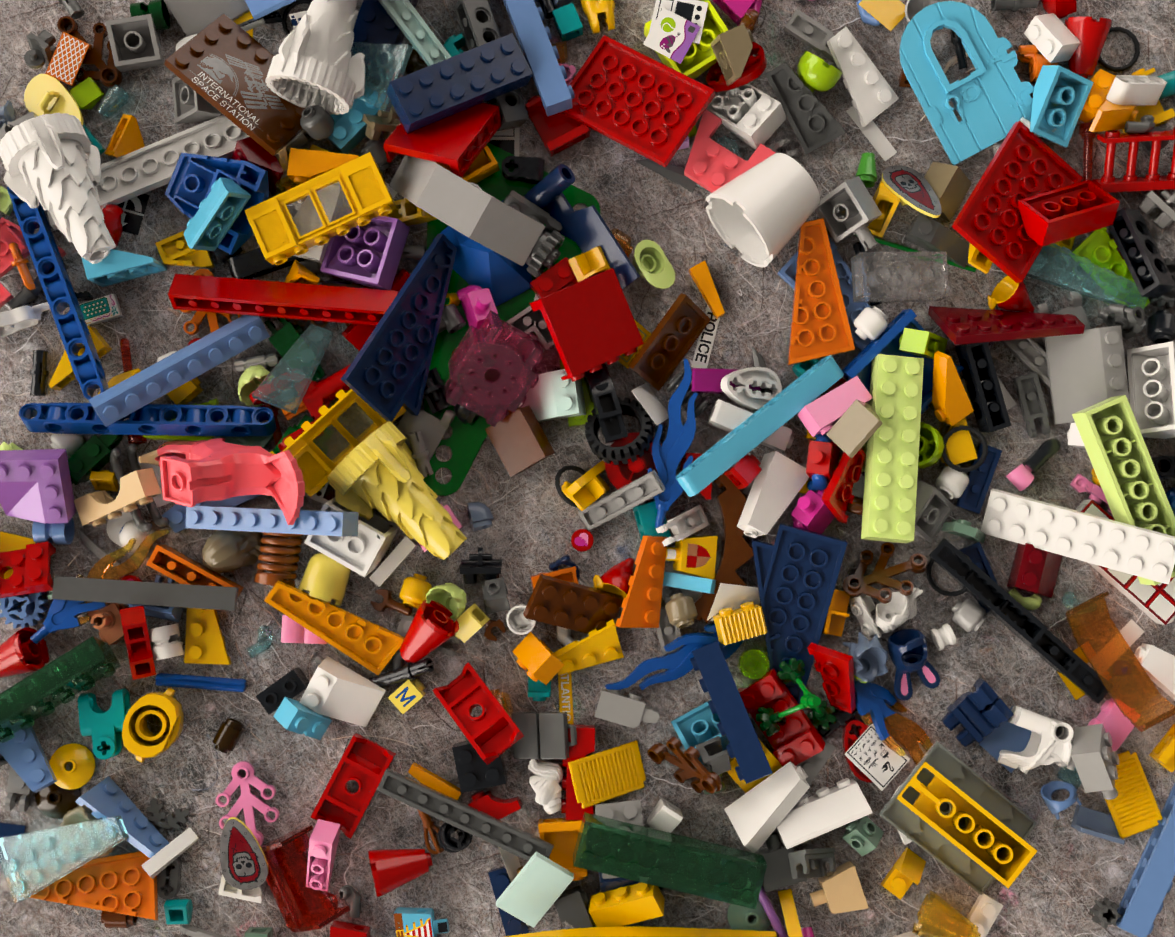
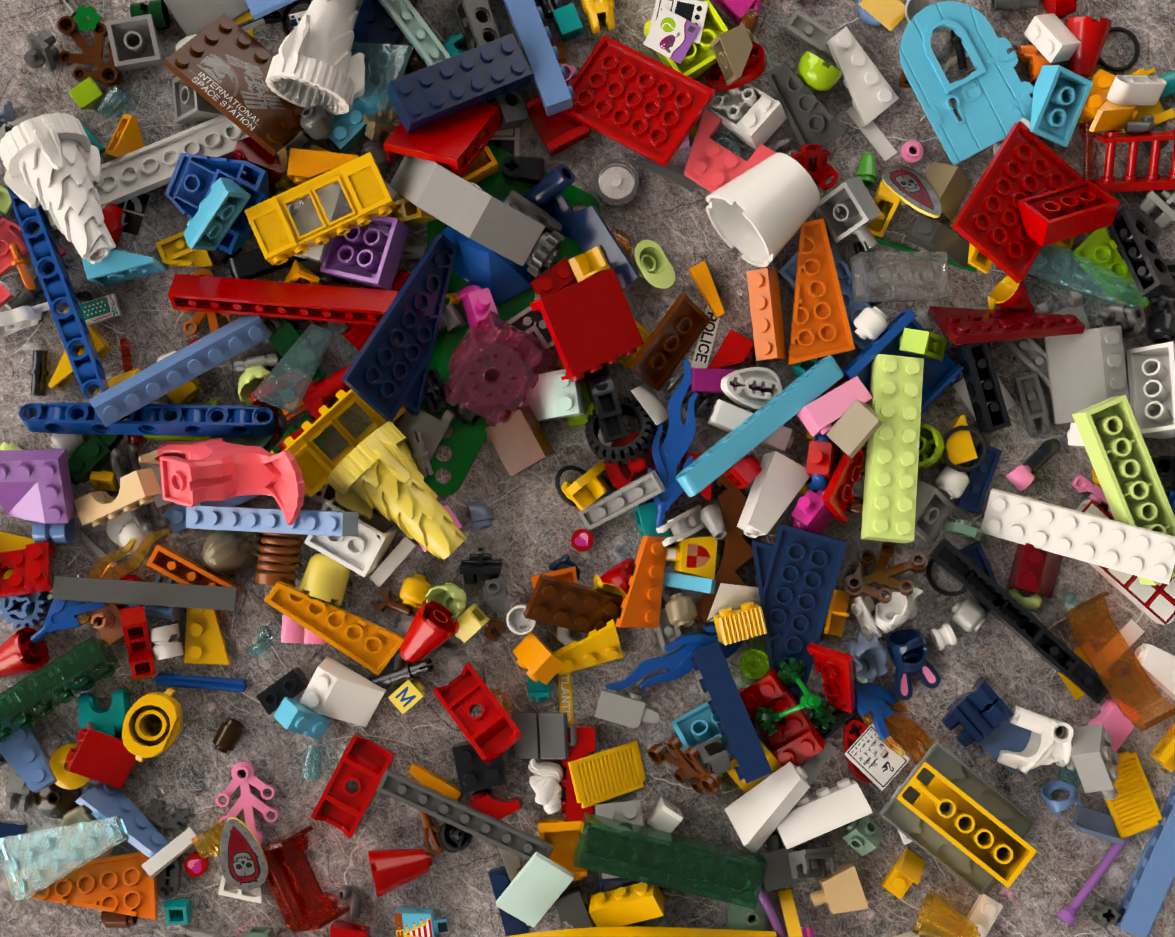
light yellow shield [24,74,84,126] -> none
orange panel [46,32,92,86] -> none
bright pink slope [306,819,340,892] -> none
light orange slope [932,351,974,426] -> none
none -> red panel [65,722,136,789]
none -> green plant [74,5,101,31]
none -> red tile [184,852,209,877]
none -> clear yellow brick [191,822,224,859]
none -> clear light blue cone [299,746,322,780]
none -> clear piece [594,159,639,207]
none -> light grey cone [700,505,727,540]
none -> red slope [708,329,755,369]
none -> orange brick [746,268,787,363]
none -> red piece [791,143,839,190]
none -> bright pink plate [901,140,924,163]
none -> medium lavender piece [1056,836,1130,927]

